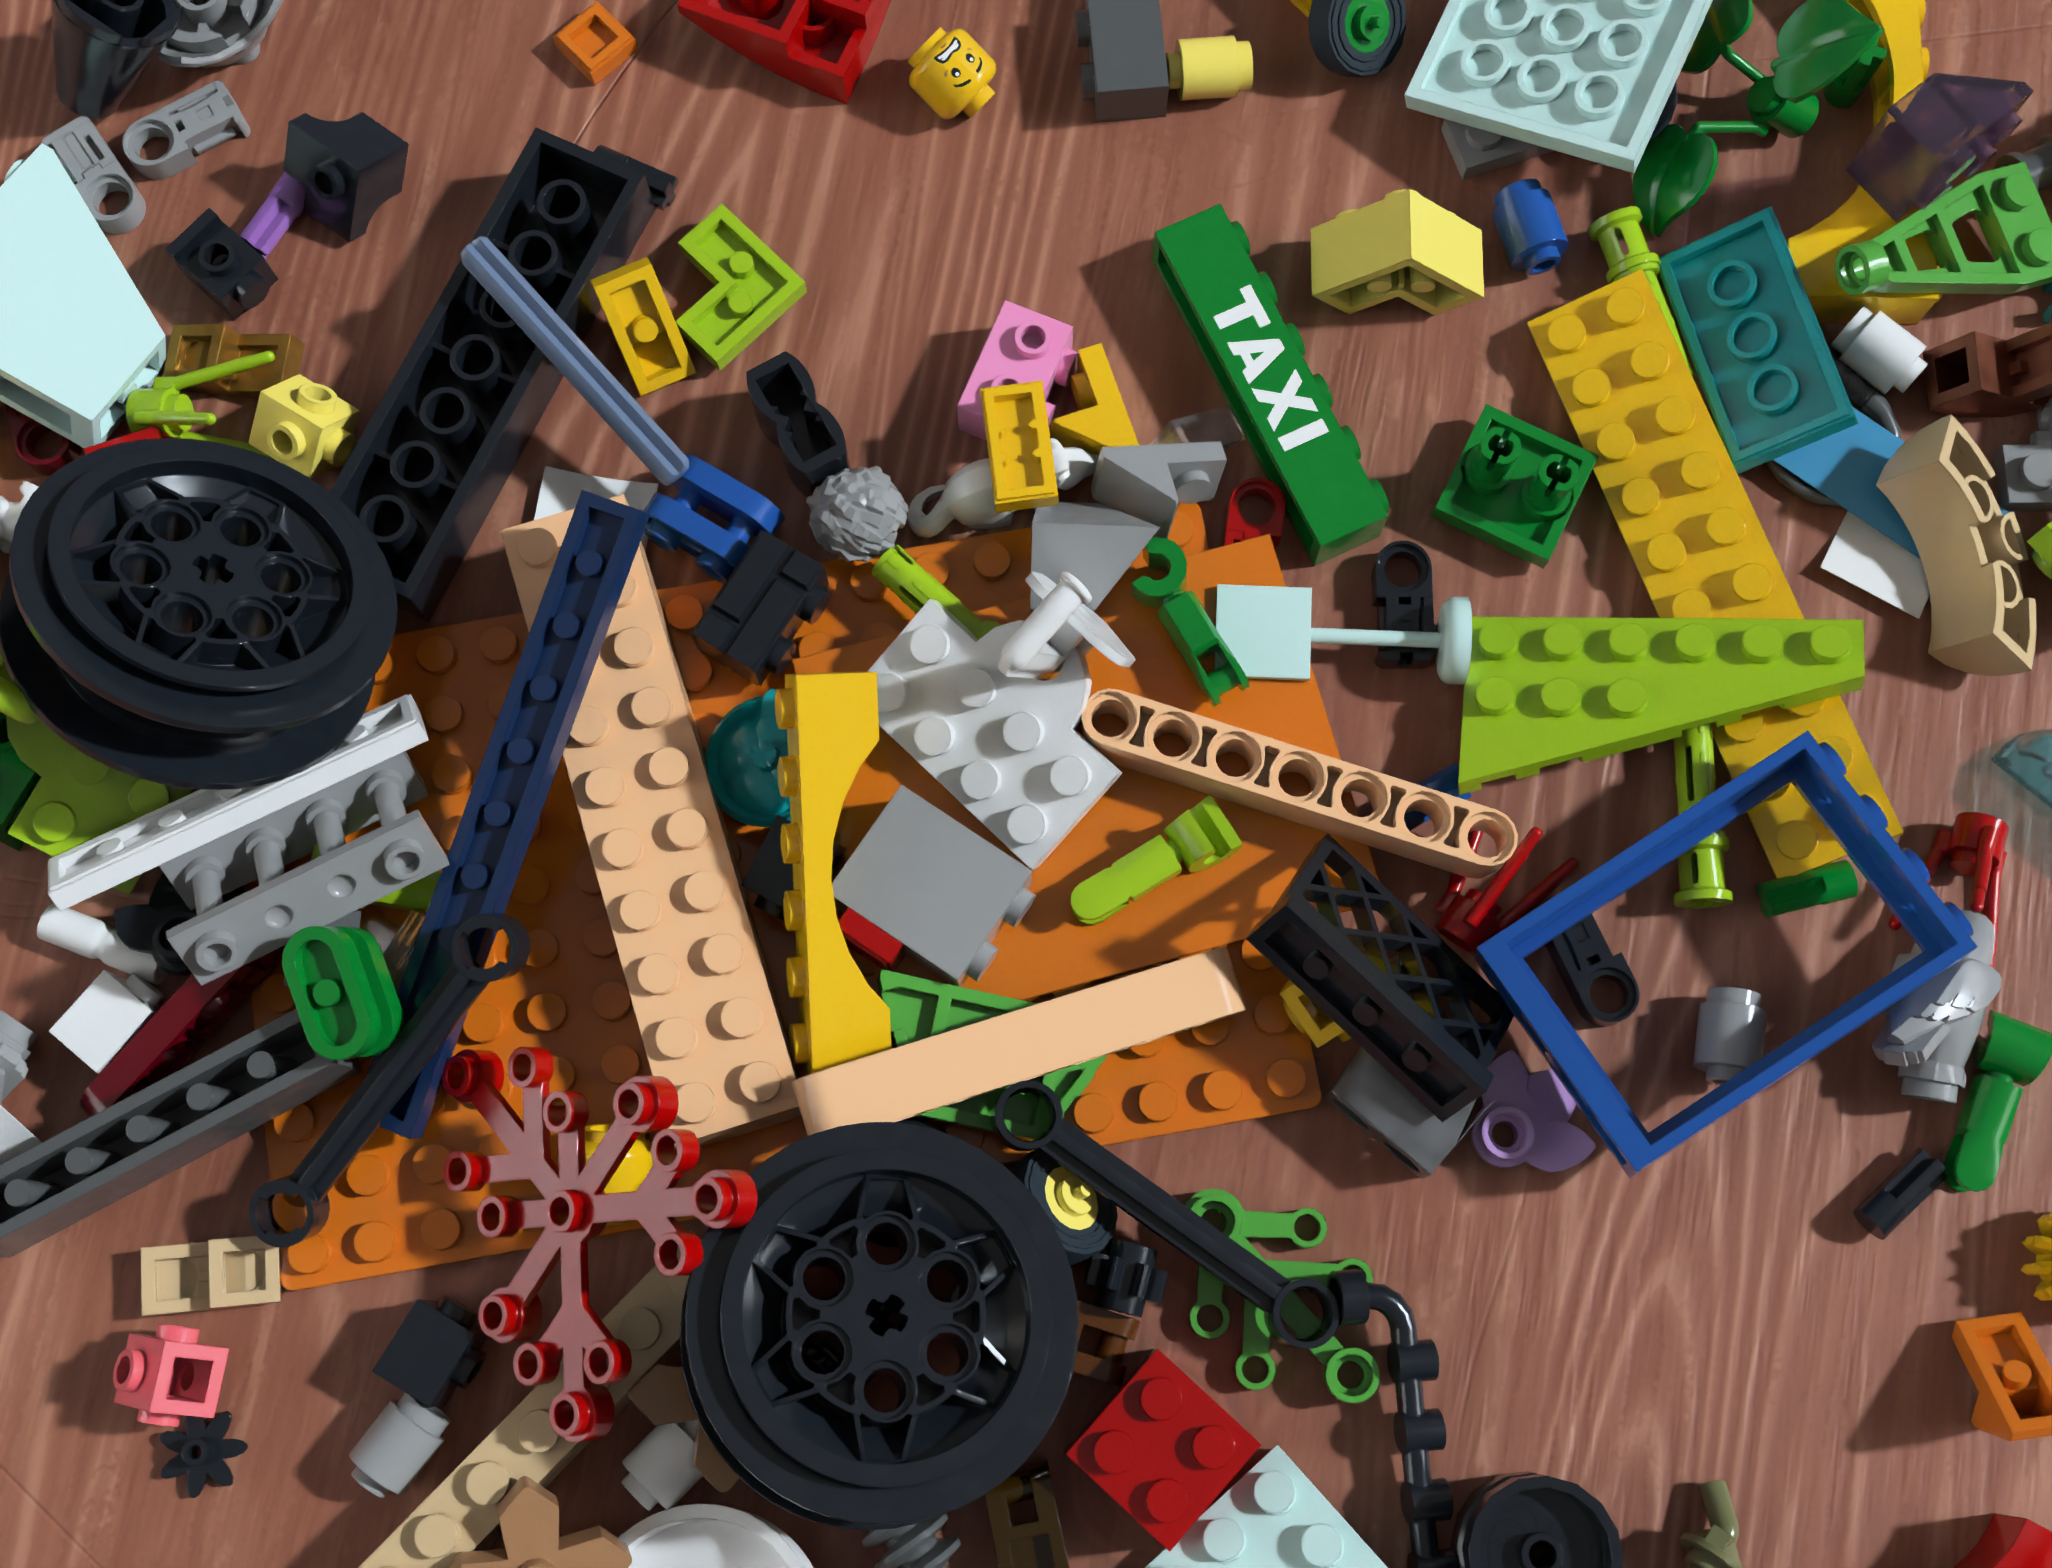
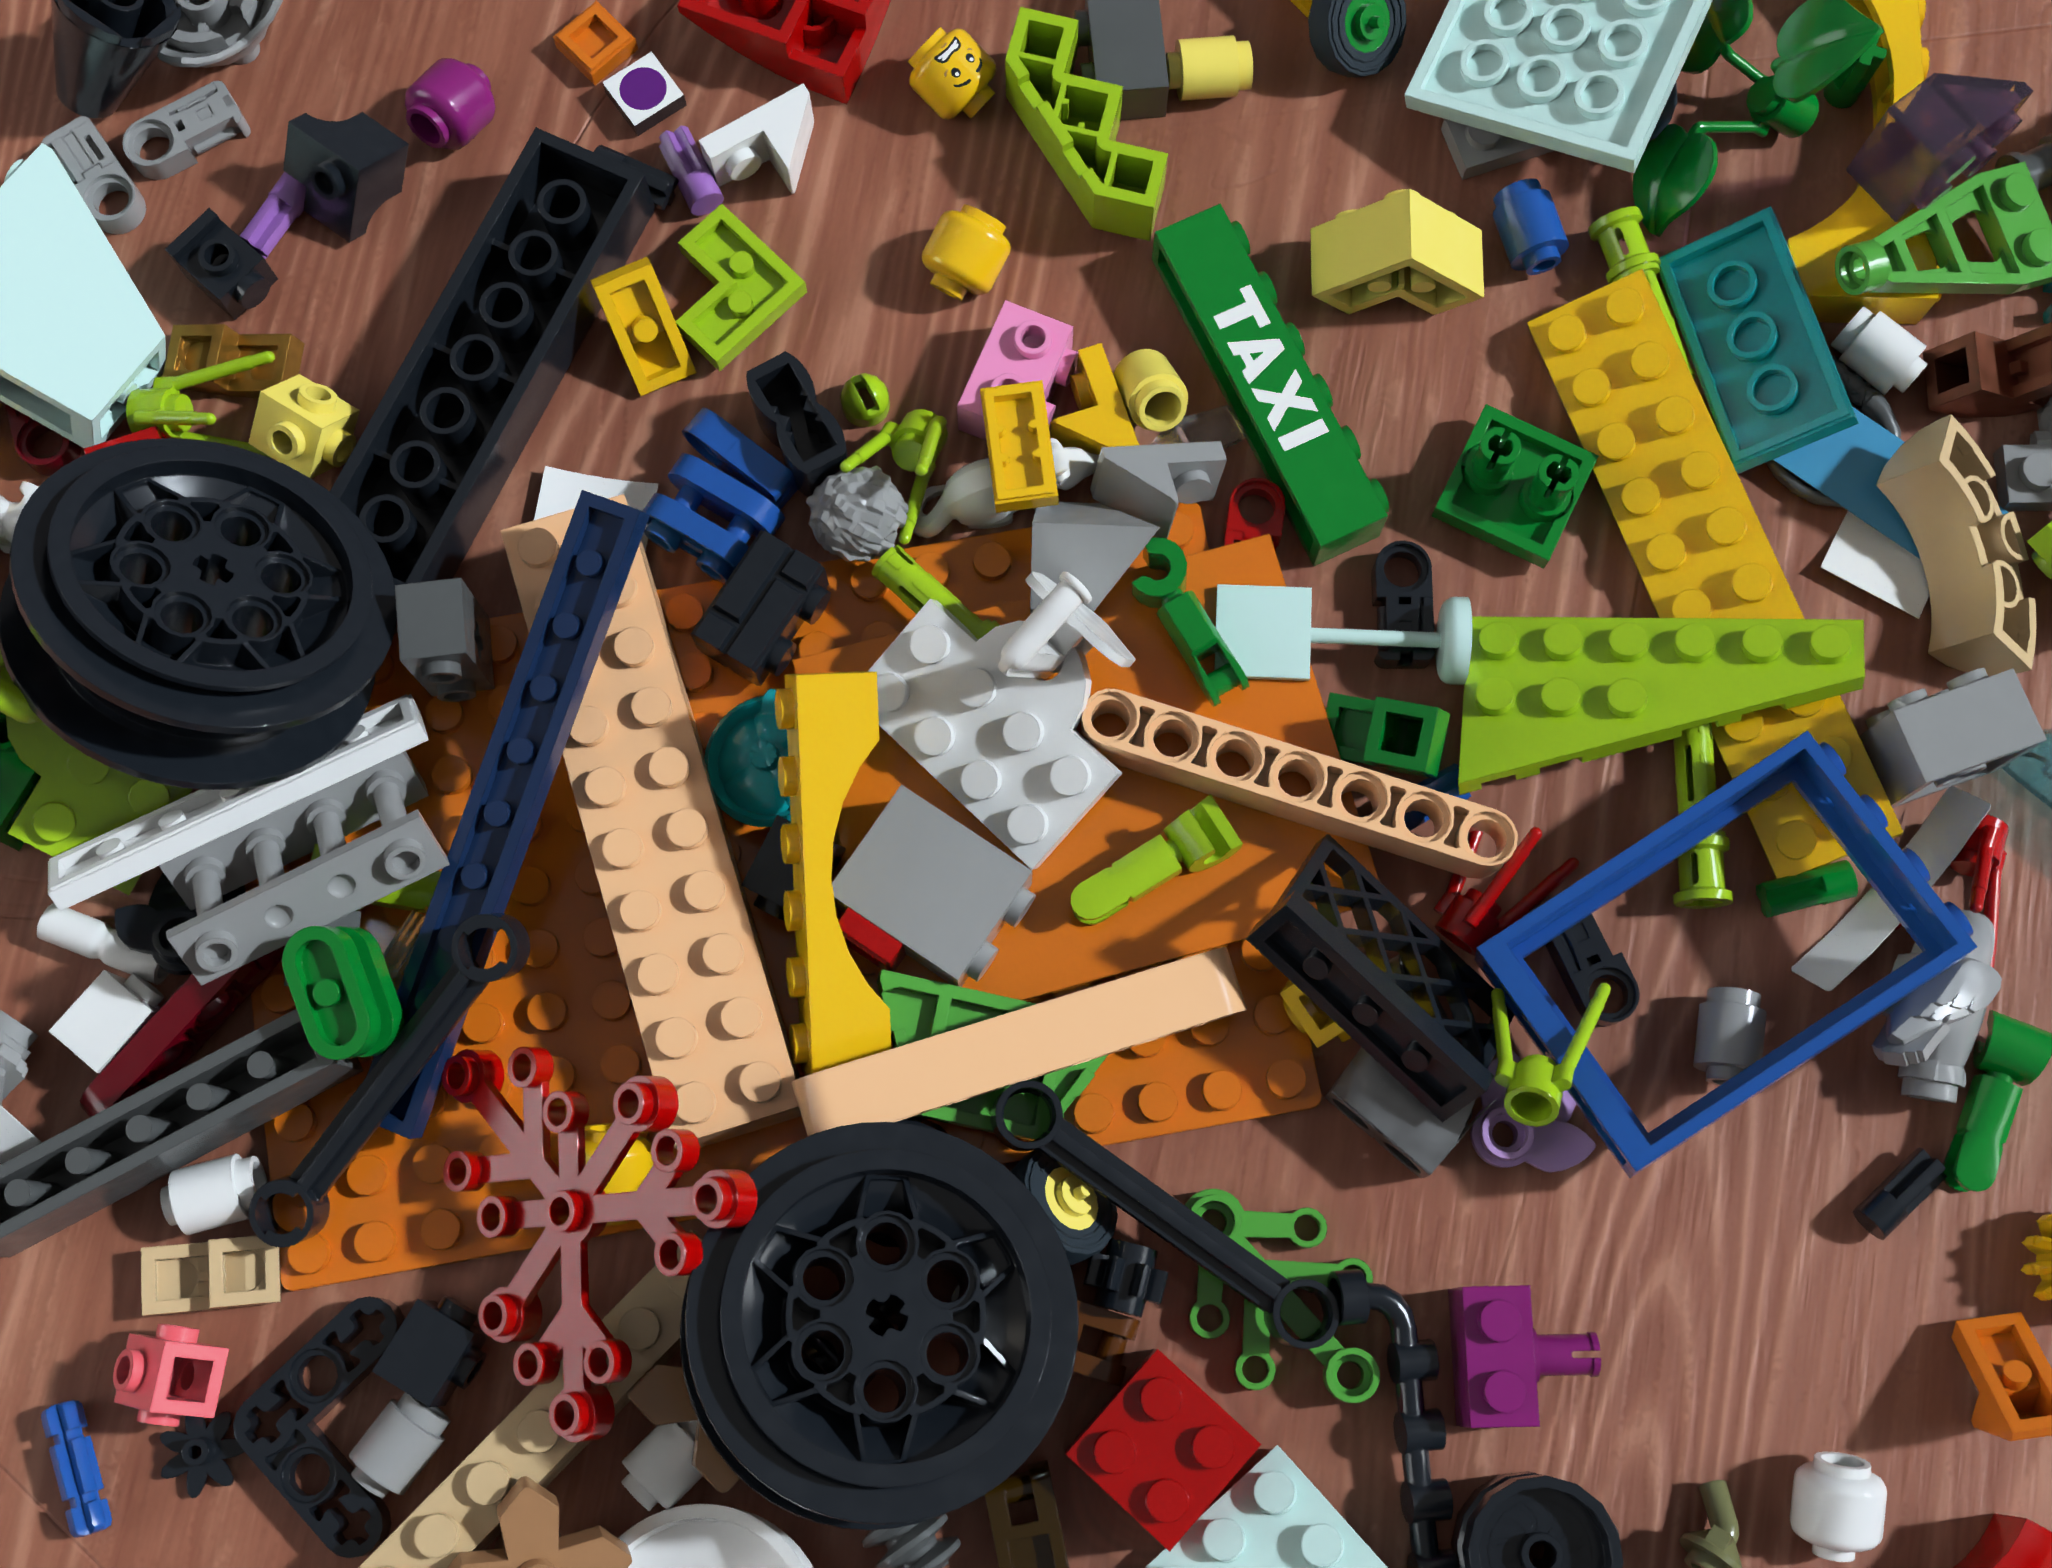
sand blue axle [460,236,689,486] -> none
none -> blue axle [40,1400,112,1538]
none -> white brick [160,1153,268,1235]
none -> black beam [233,1296,405,1558]
none -> dark grey brick [395,578,495,702]
none -> magenta head [405,58,496,150]
none -> tile [602,51,687,136]
none -> medium lavender piece [659,125,724,216]
none -> blue piece [682,407,798,510]
none -> white slope [699,83,814,194]
none -> lime hinge [840,373,890,427]
none -> lime plant [840,409,948,545]
none -> yellow head [922,204,1011,301]
none -> lime brick [1005,7,1168,241]
none -> light yellow brick [1113,349,1188,432]
none -> green brick [1326,692,1451,778]
none -> magenta brick [1448,1285,1601,1428]
none -> lime plant [1491,983,1611,1127]
none -> white head [1790,1451,1887,1562]
none -> white sticker [1791,786,1991,991]
none -> light grey brick [1859,668,2047,808]

